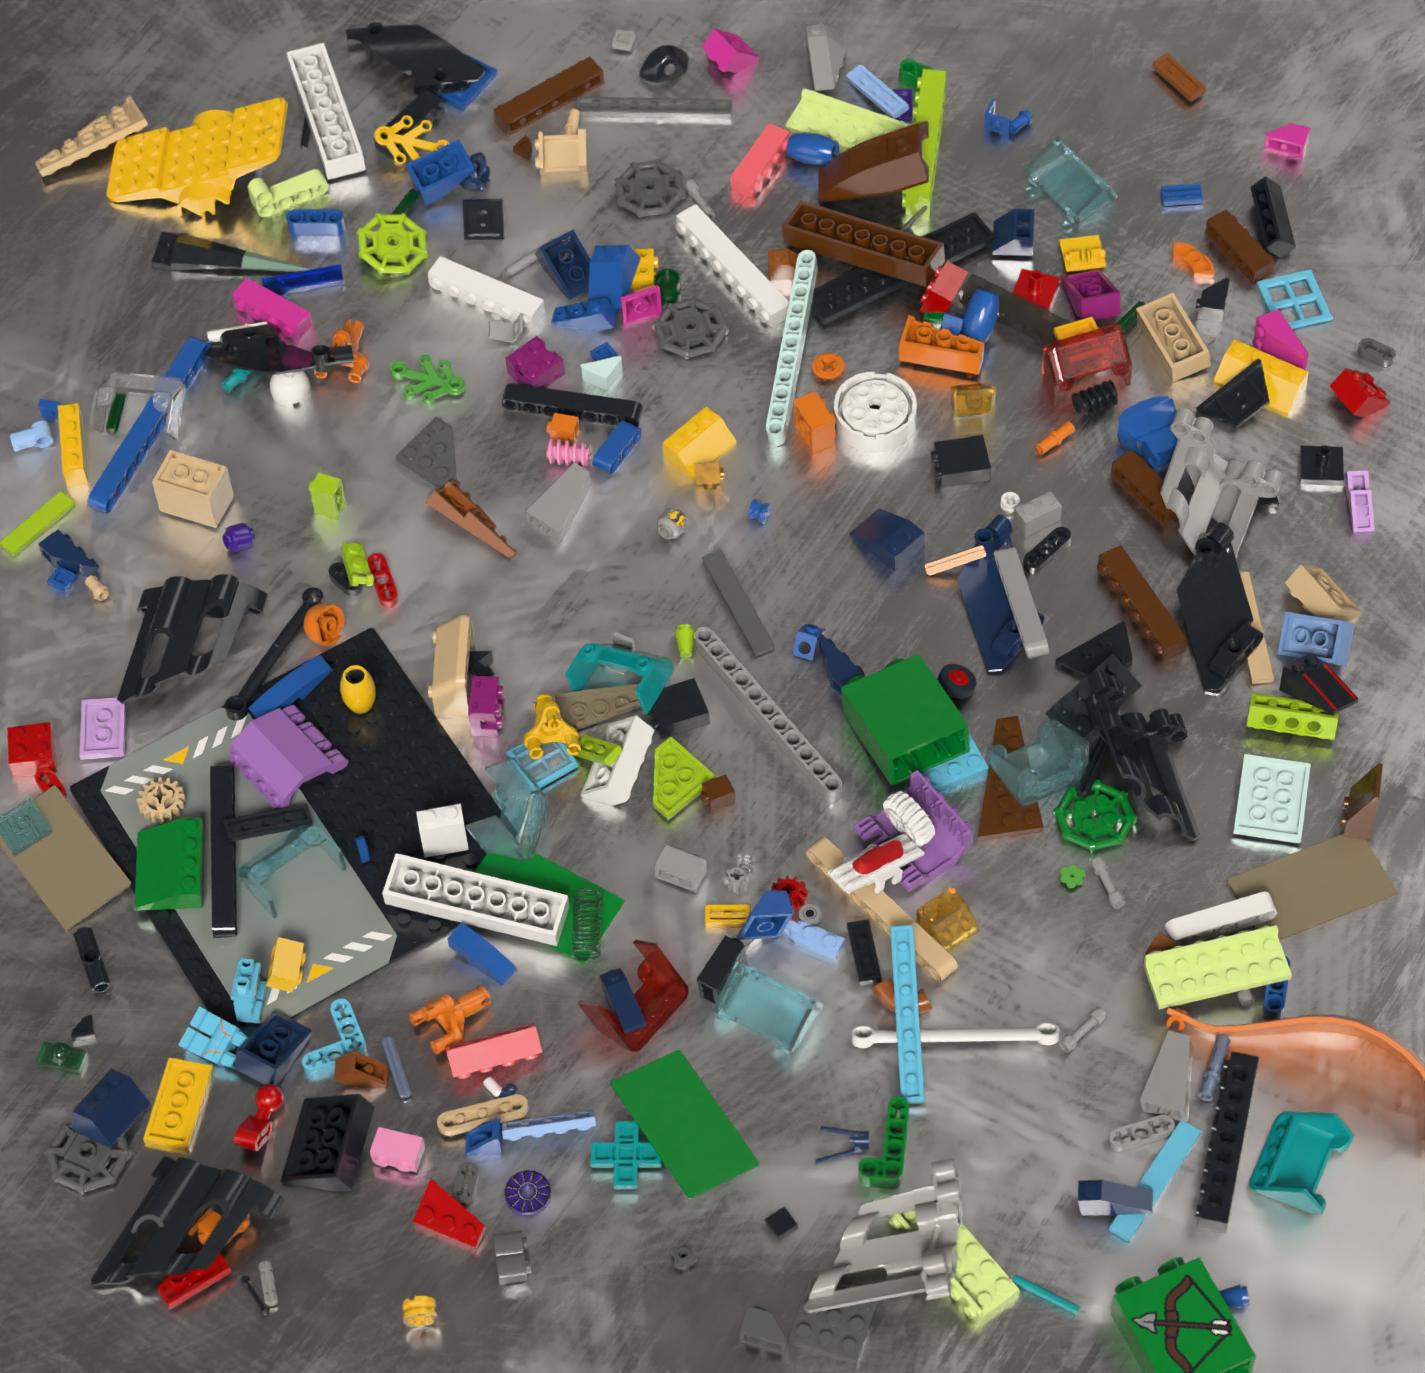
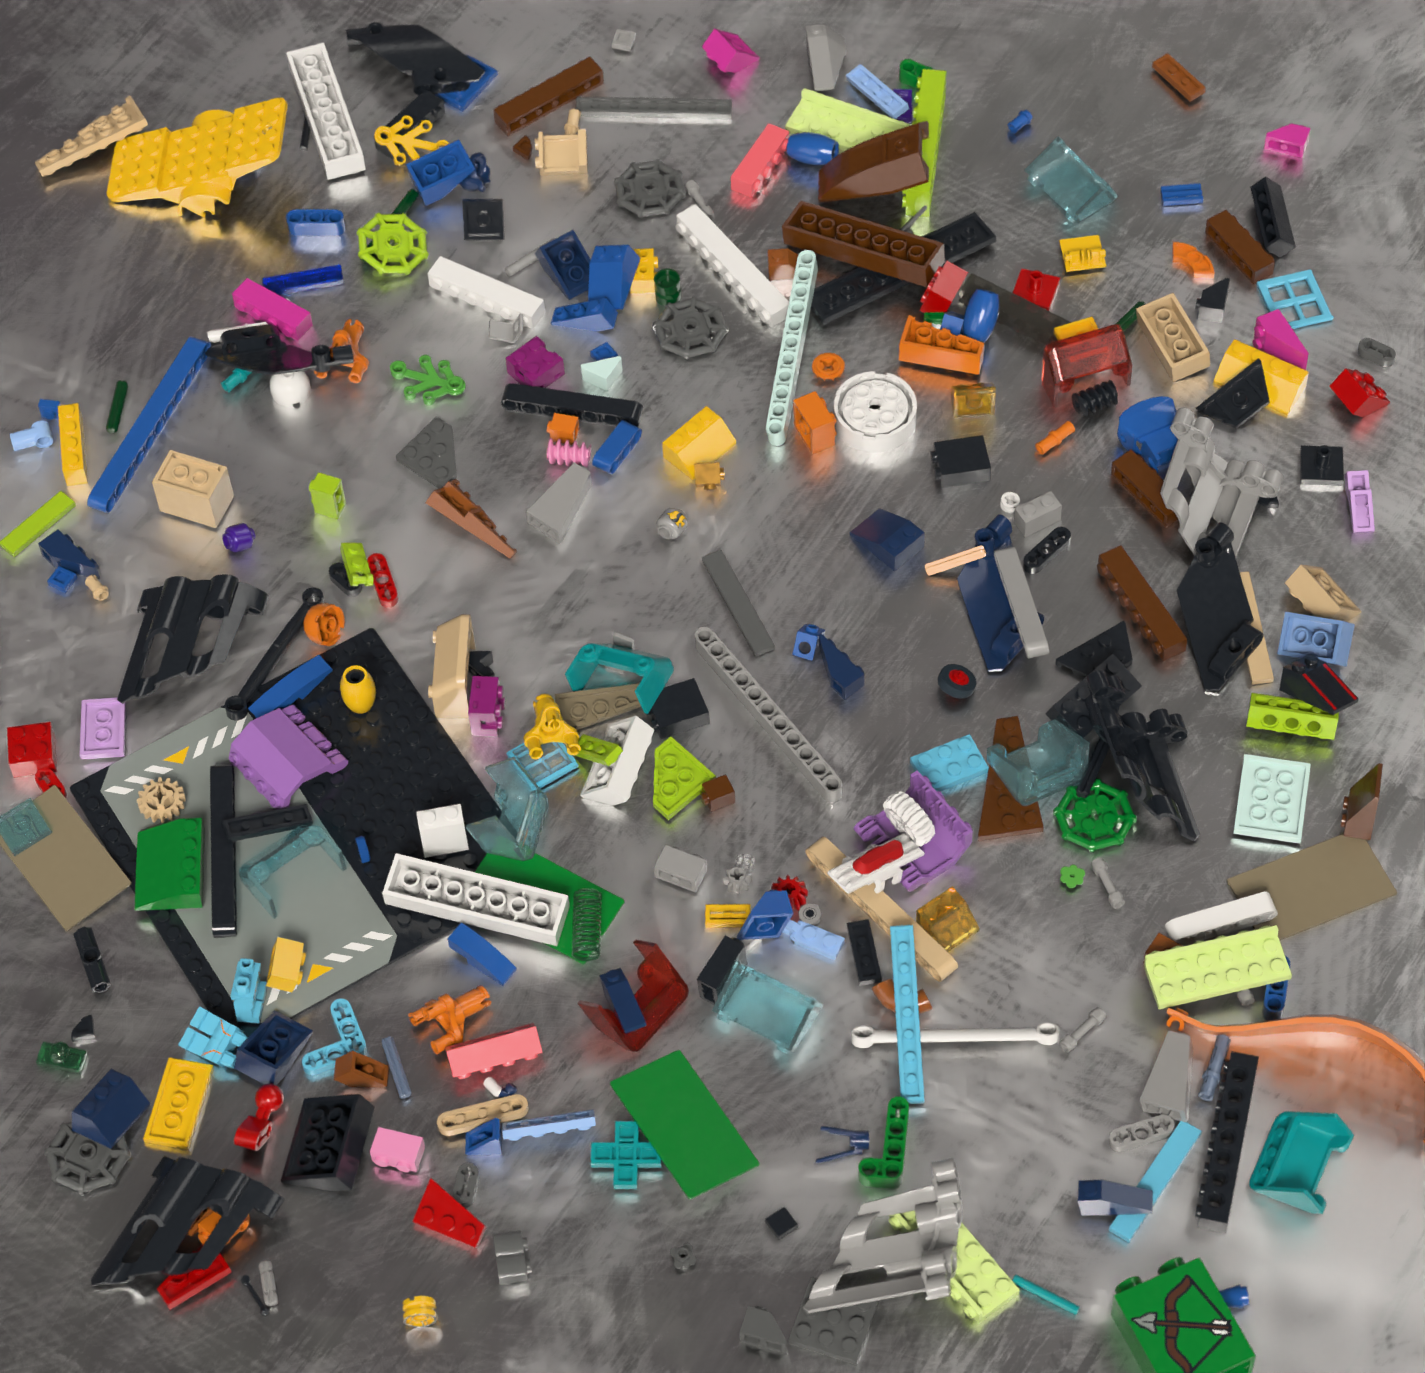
clear windscreen [89,372,186,440] -> none
black plate [151,231,312,274] -> none
yellowish green beam [248,169,329,217] -> none
tile [504,1170,551,1216] -> none
dark pink slope [620,284,662,326] -> none
black piece [639,45,689,82] -> none
lime cone [674,624,695,658] -> none
blue wheel [747,498,772,524] -> none
green brick [841,654,970,786] -> none
blue bracket [984,98,1011,135] -> none
dark blue slope [992,209,1034,256] -> none
magenta slope [1061,269,1121,321] -> none

